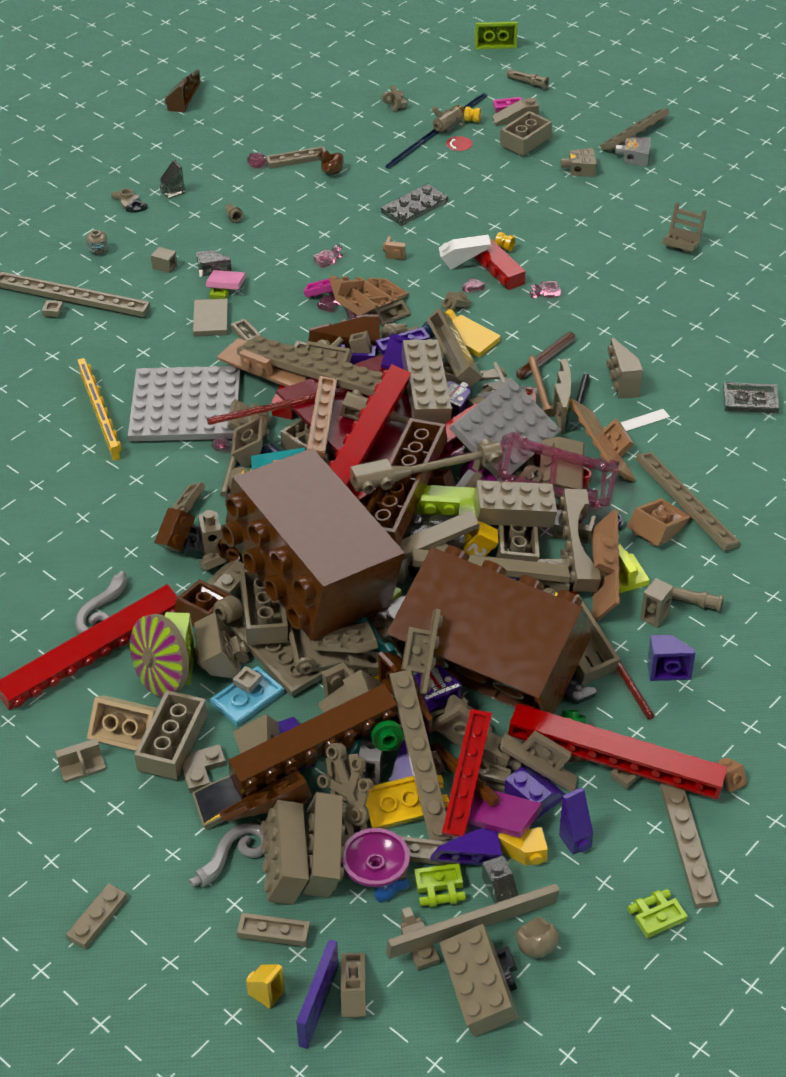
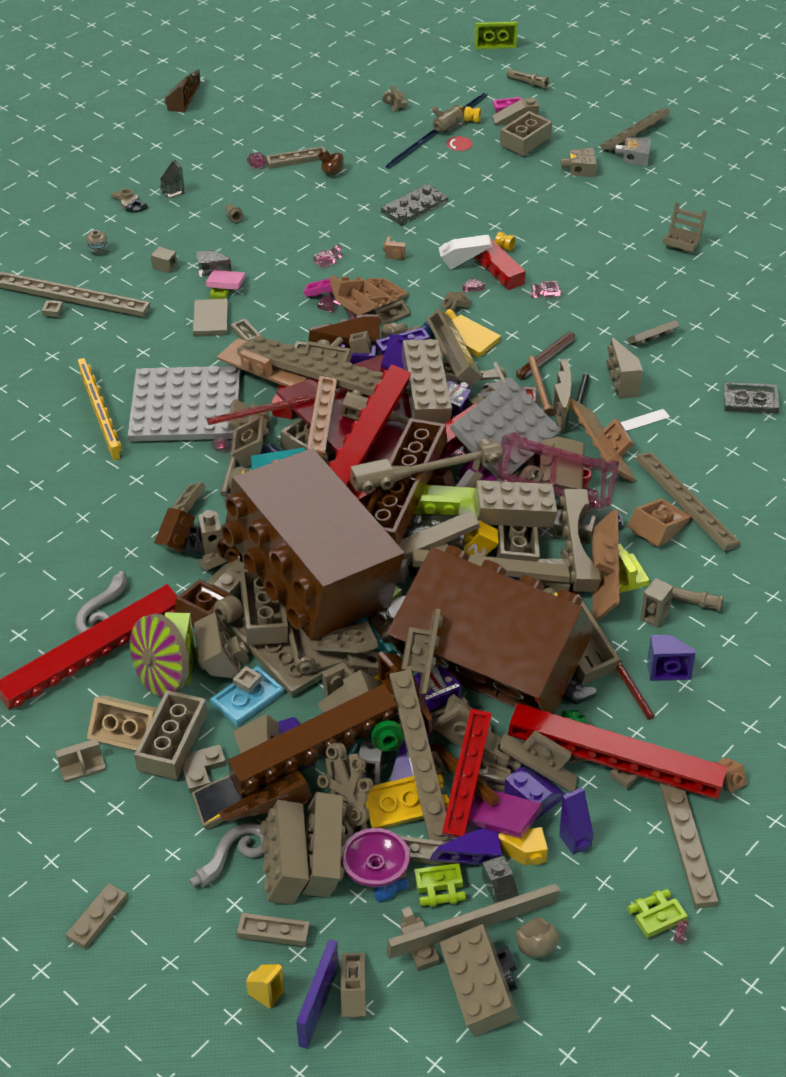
none -> dark tan plate [627,320,679,345]
none -> clear pink tile [674,919,690,944]

